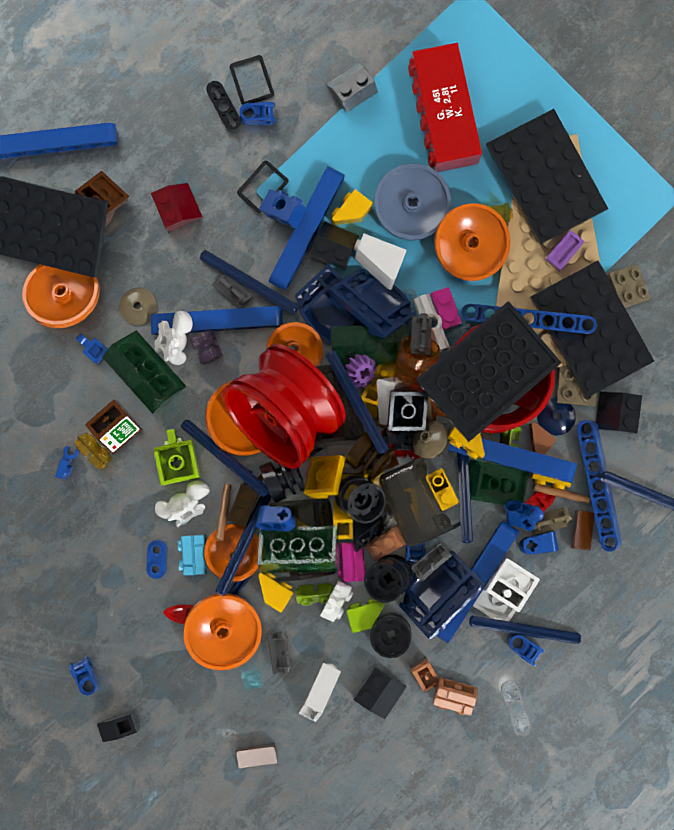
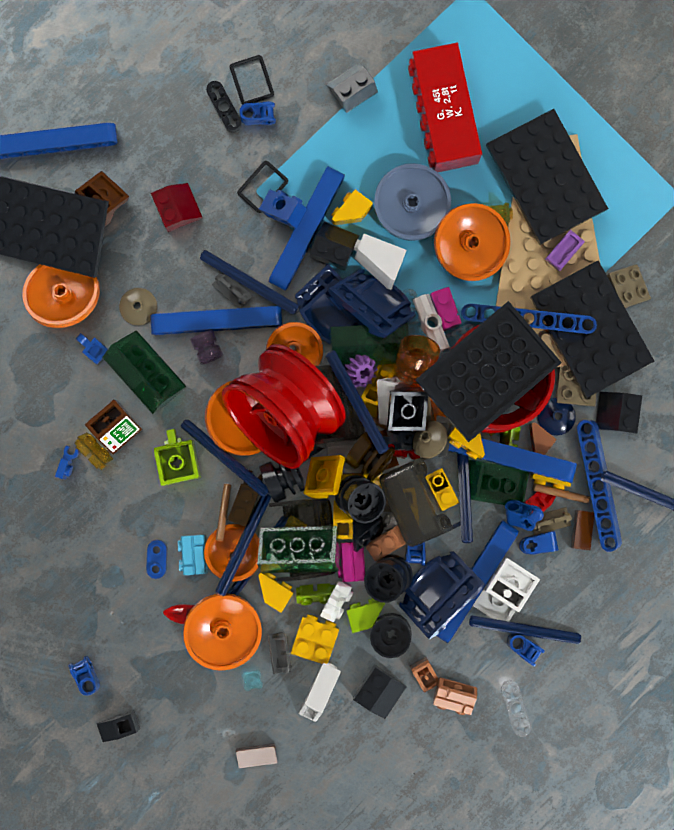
white animal [154,310,193,365] -> none
white animal [155,480,210,527] -> none
blue piece [256,505,296,531] -> none
dark grey hinge [410,542,452,581] -> none
dark grey hinge [411,313,432,356] -> none
none -> yellow plate [291,614,339,664]

